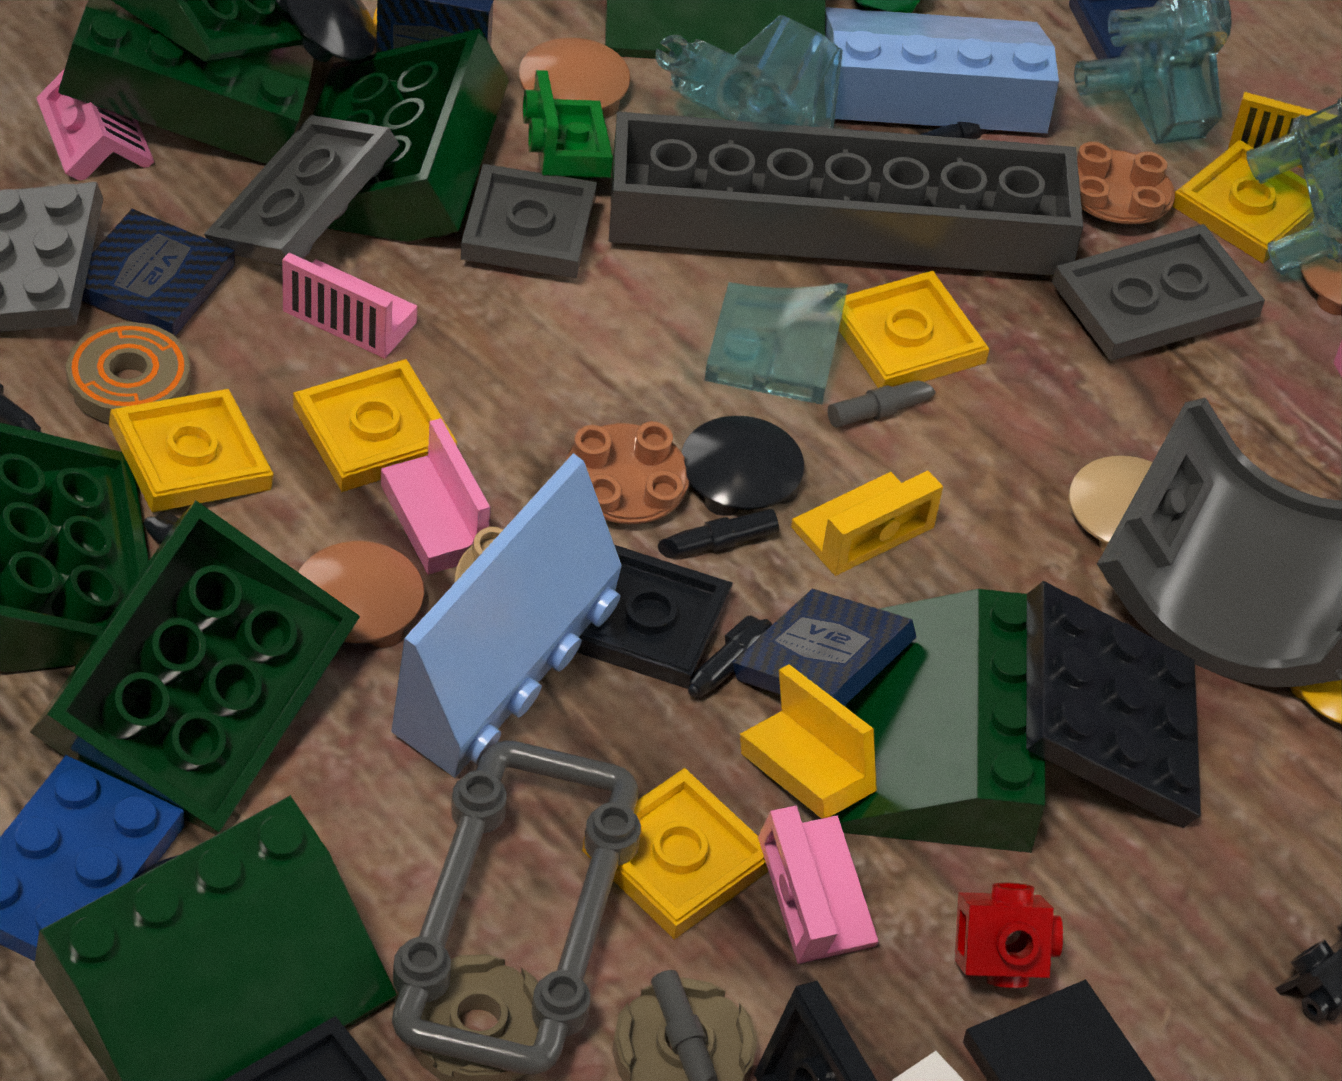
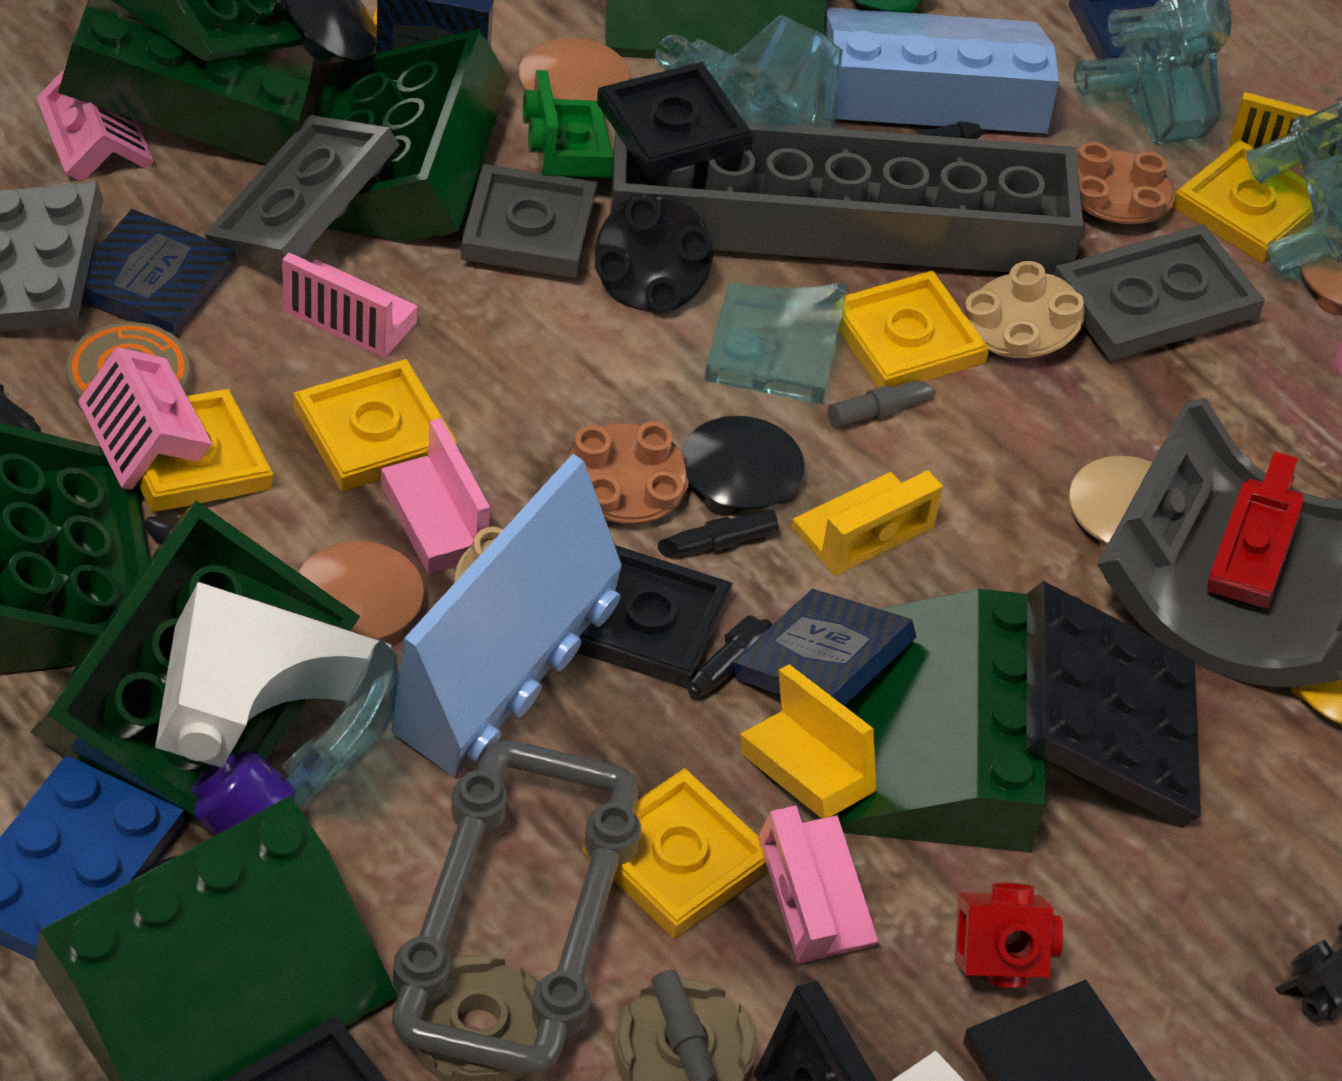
none -> bright pink panel [78,347,212,490]
none -> white arch [155,582,391,768]
none -> dark purple head [191,750,296,836]
none -> clear light blue plate [282,639,399,808]
none -> black dish [595,194,713,312]
none -> black tile [597,61,753,177]
none -> tan dish [965,261,1085,358]
none -> red hinge [1207,451,1304,609]

